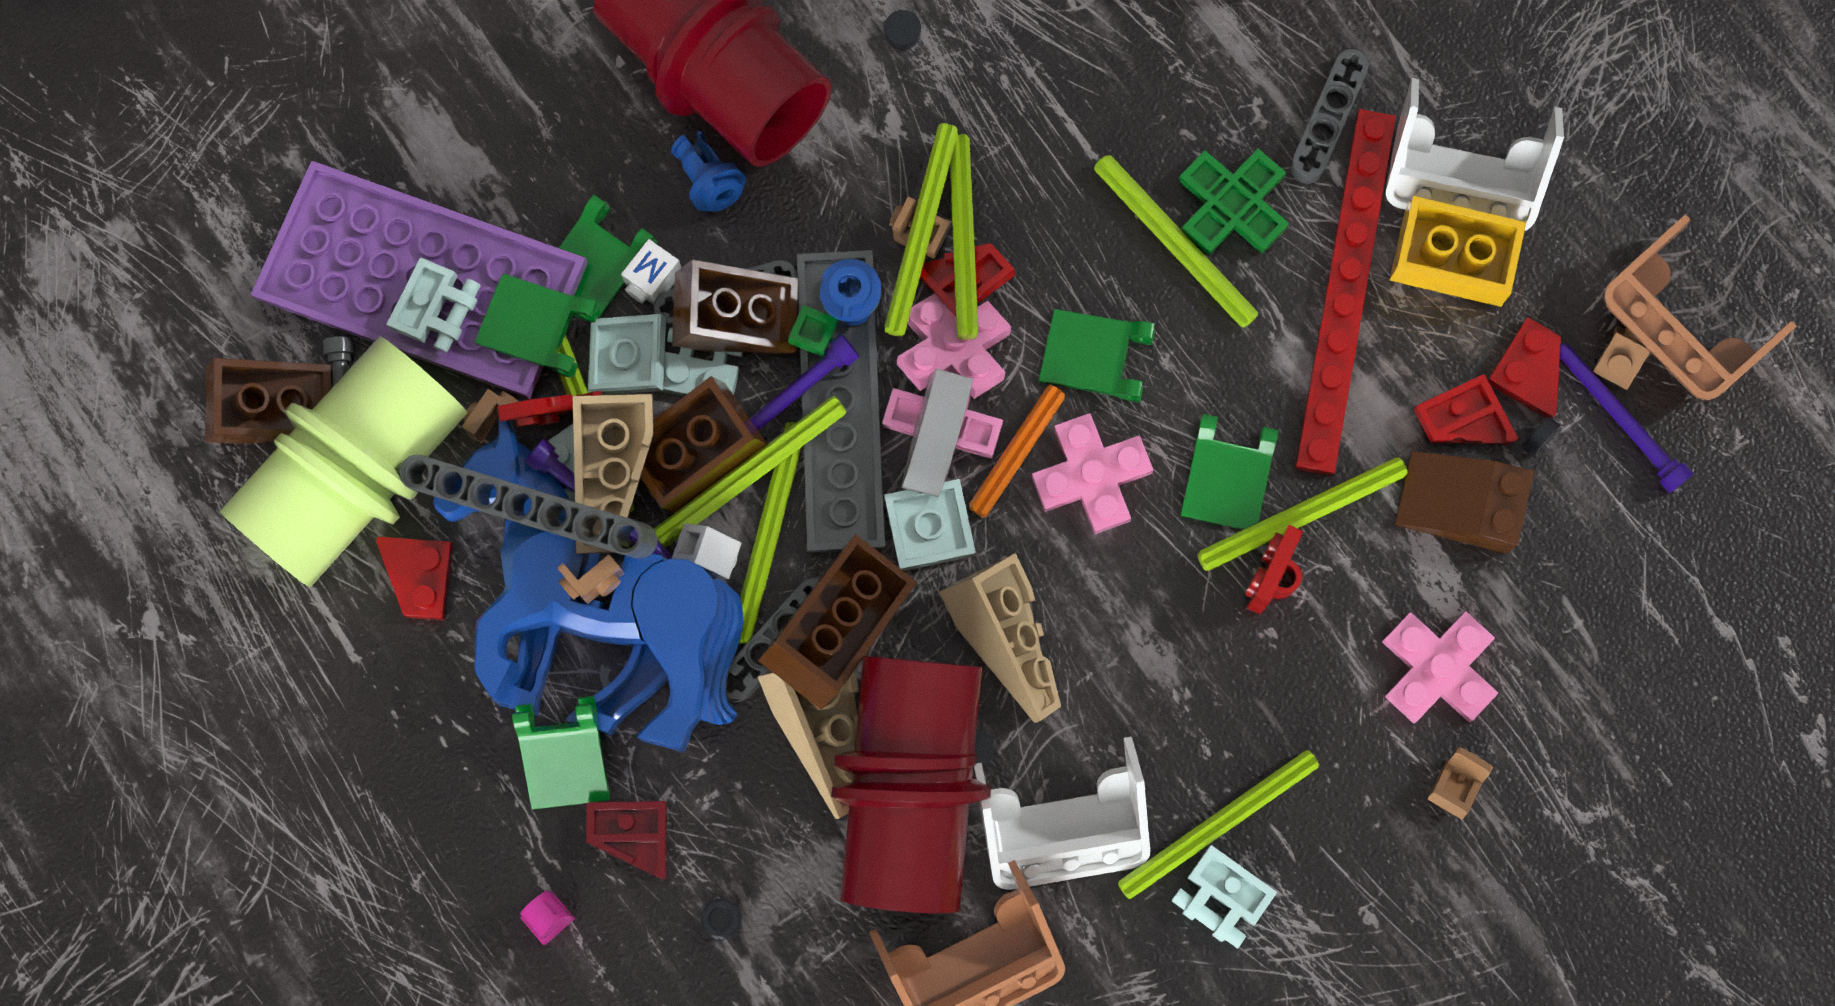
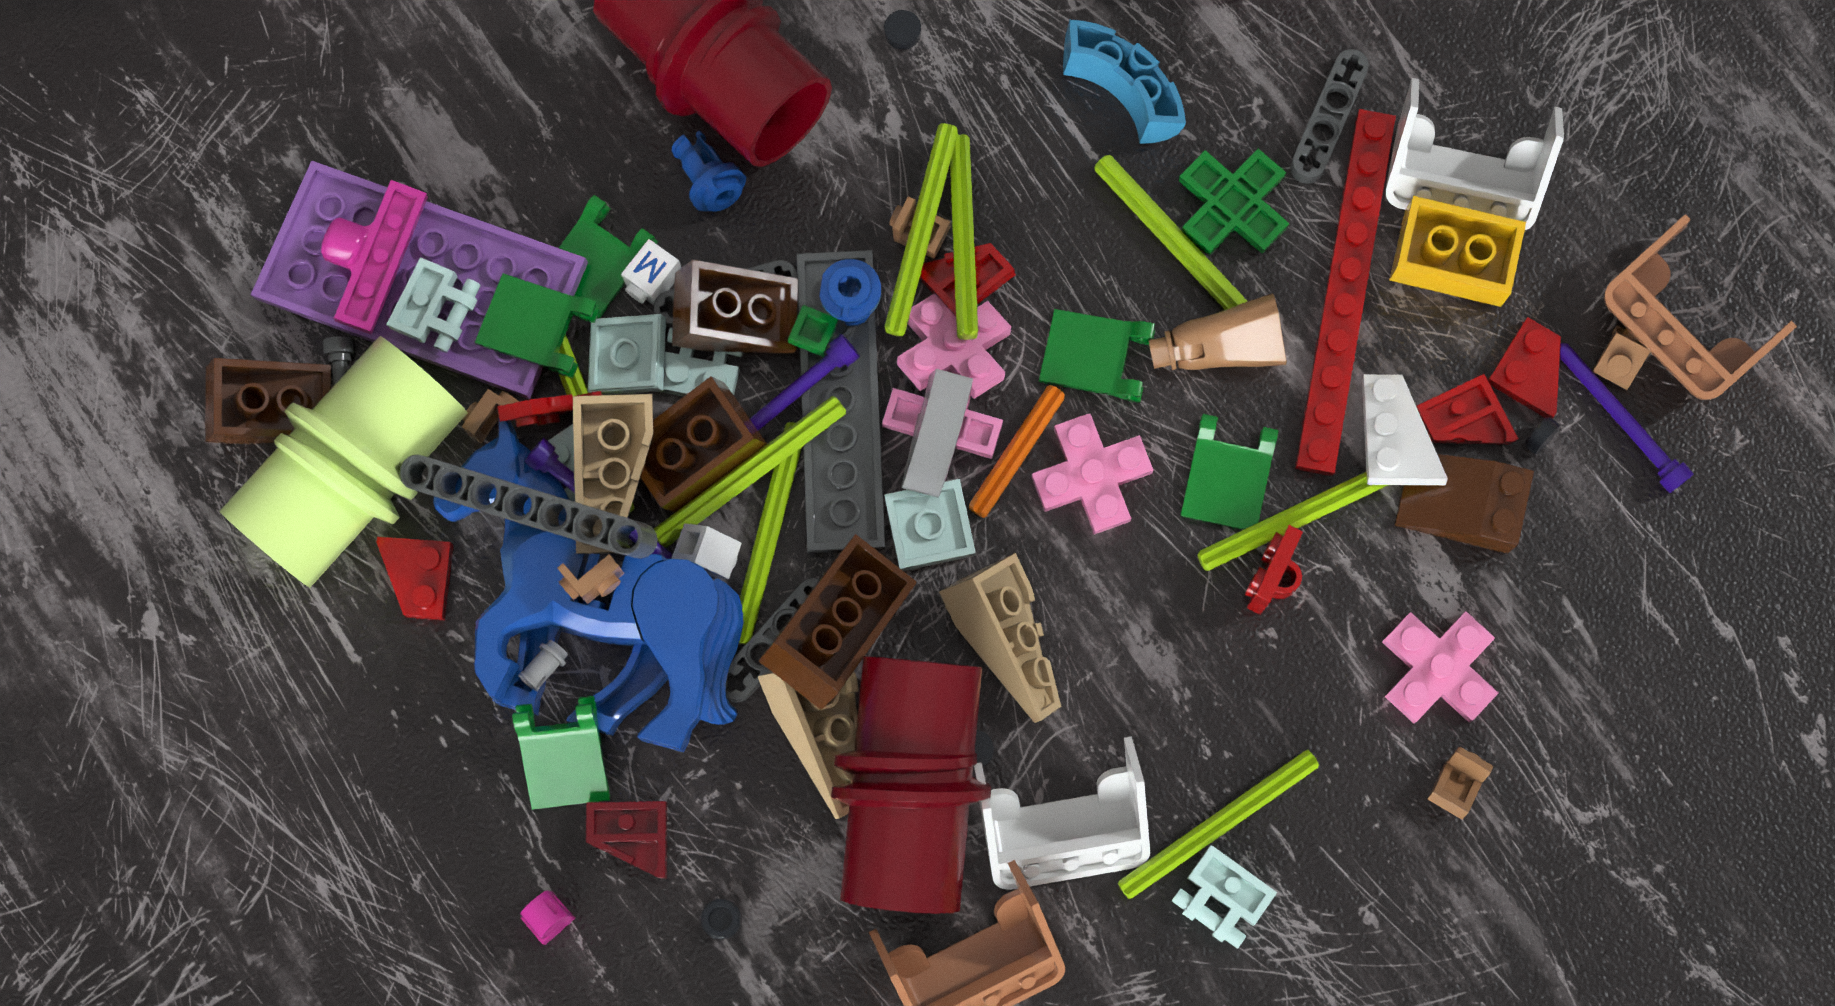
none -> dark pink plate [321,180,428,335]
none -> light grey pin [518,640,568,692]
none -> dark azure brick [1063,19,1186,144]
none -> medium nougat piece [1148,293,1287,370]
none -> white wing [1362,374,1448,485]

